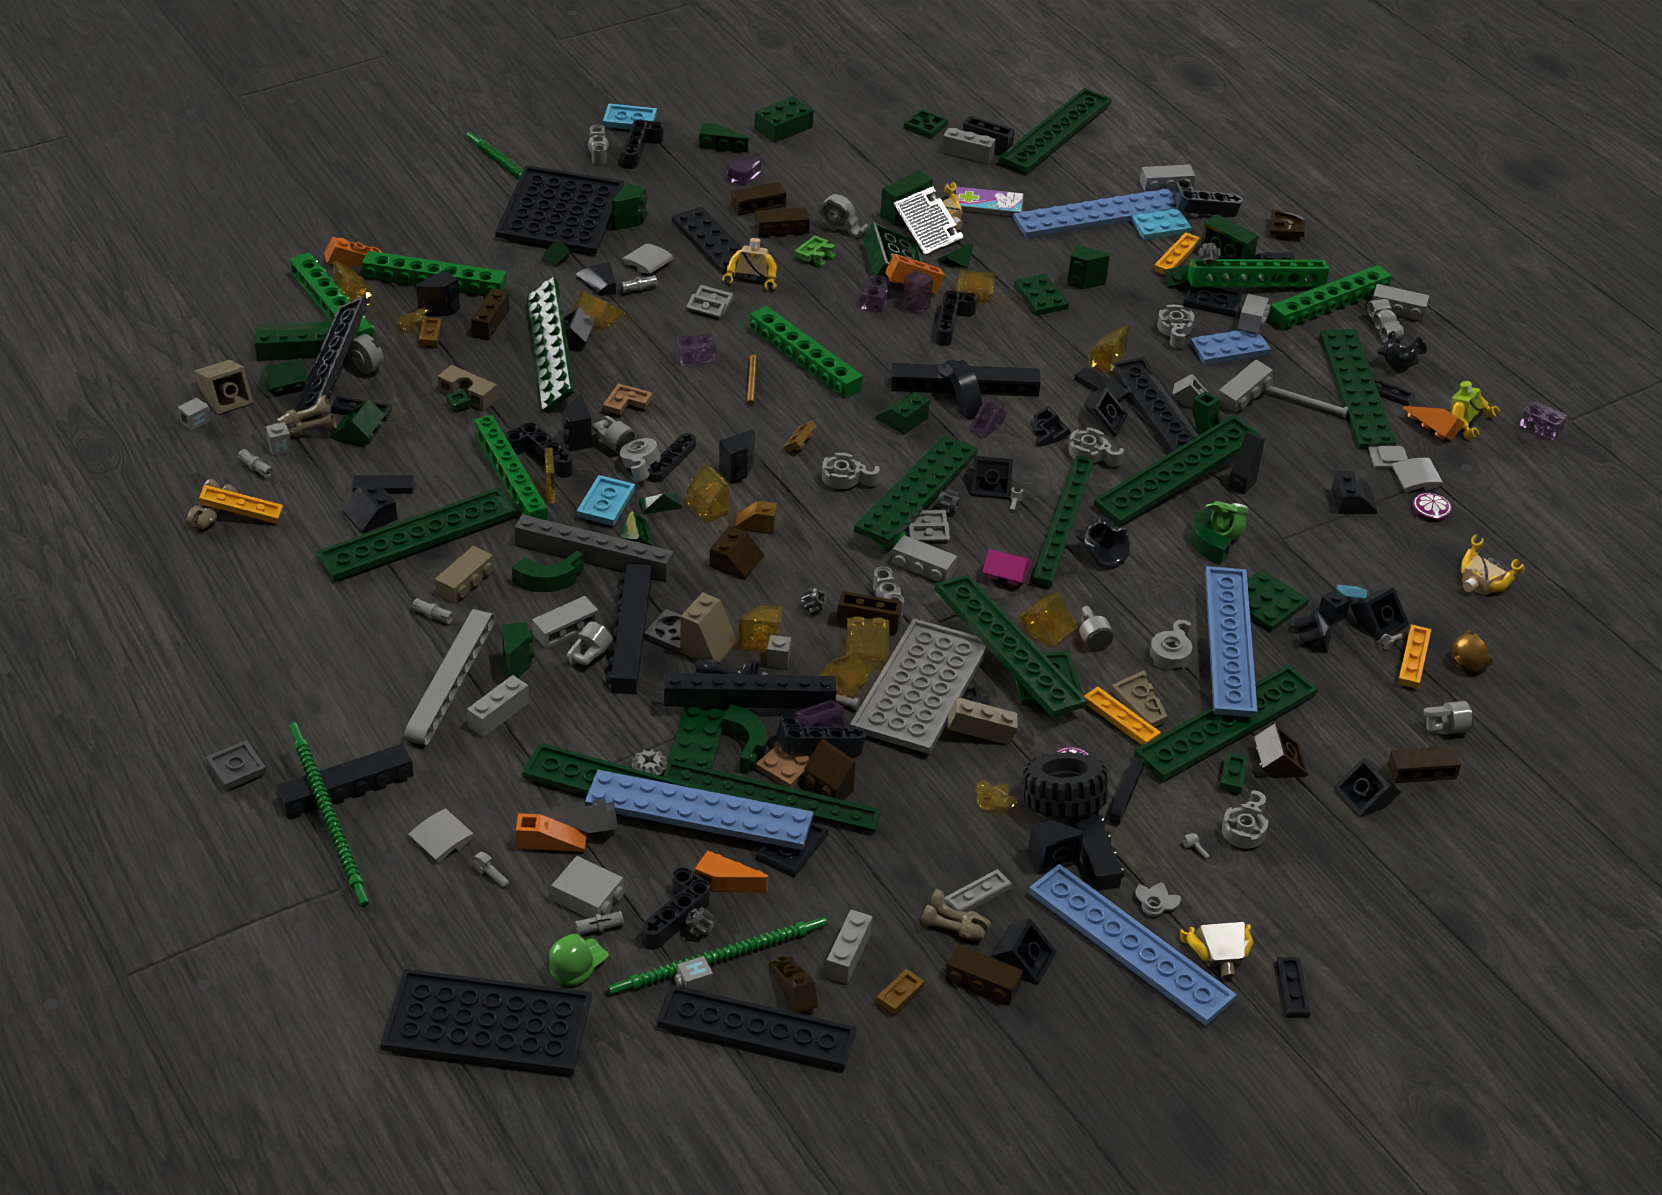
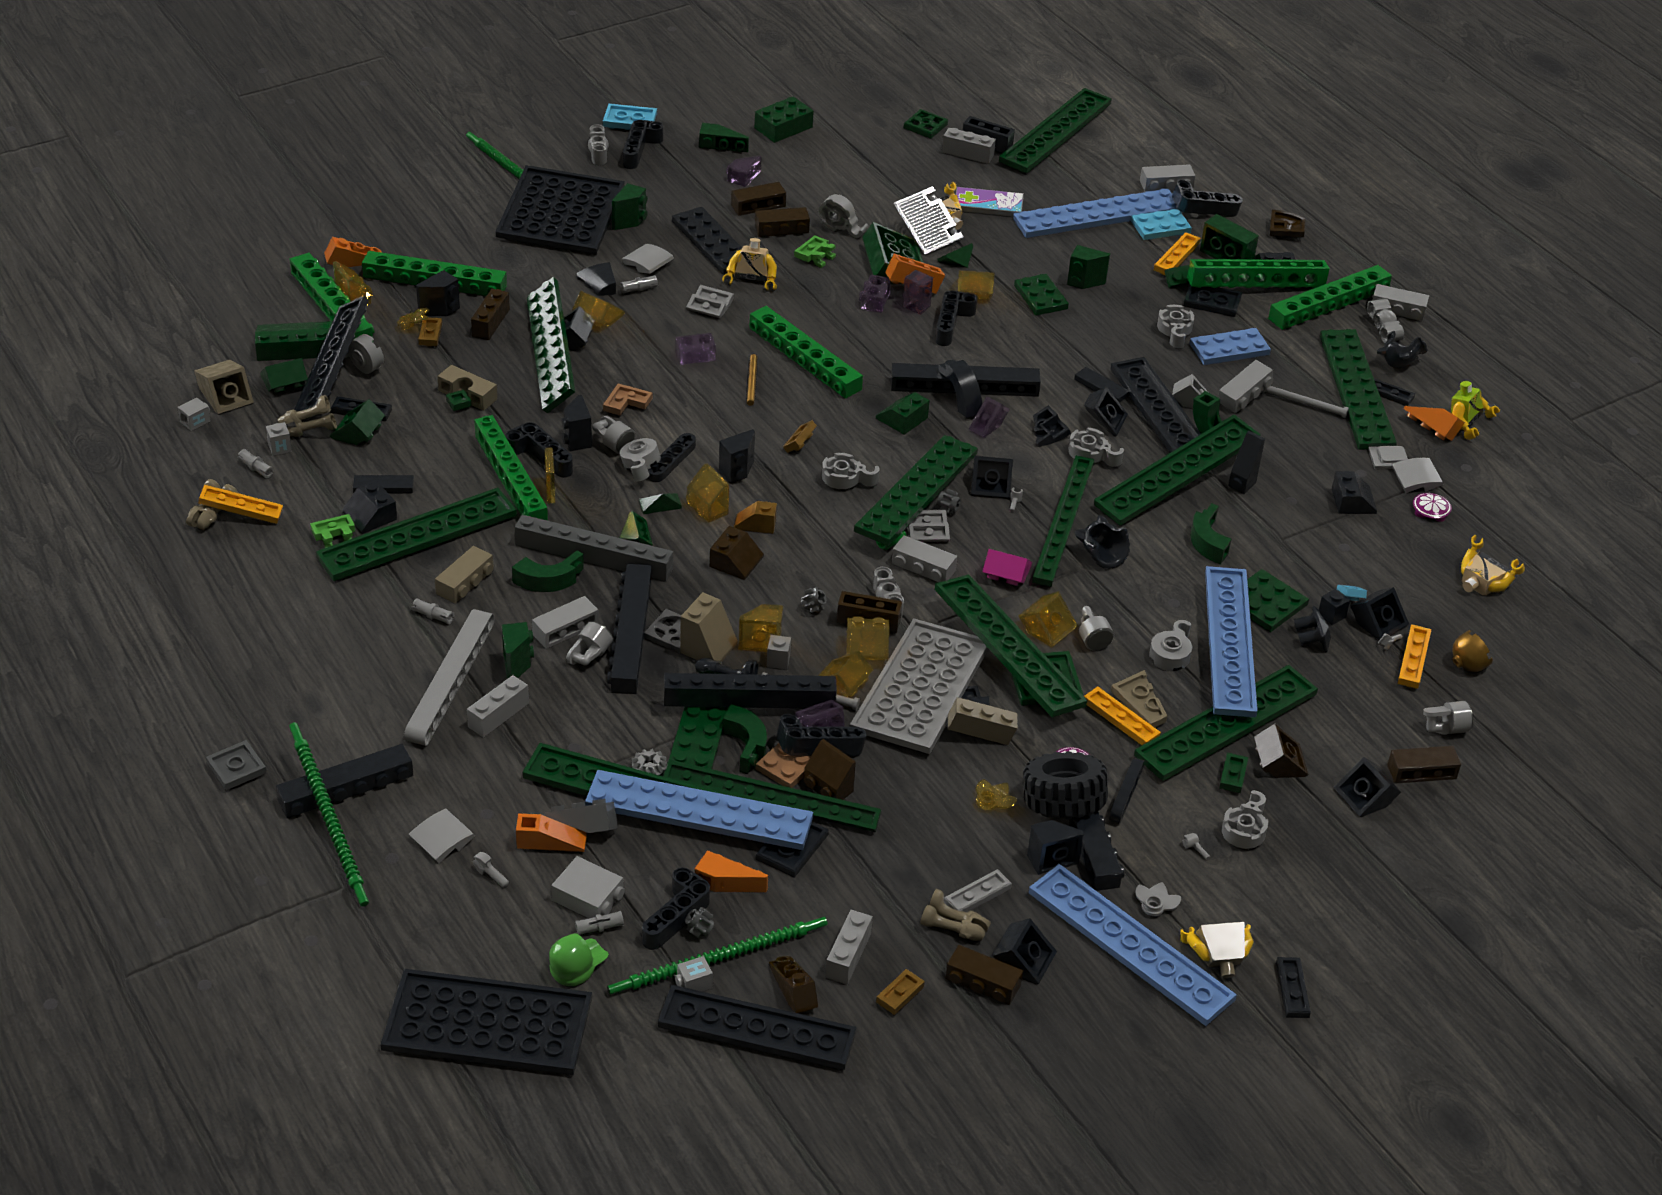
dark green panel [543,239,571,266] -> none
medium azure plate [577,475,635,526] -> none
dark green brick [880,170,933,226] -> none
clear yellow slope [1088,324,1129,373] -> none
dark grey gear [1198,243,1221,264] -> none
bright green piece [1205,501,1249,540] -> none
light grey brick [1238,294,1271,333] -> none
clear purple brick [1520,400,1567,440] -> none
none -> bright green plate [310,514,355,548]

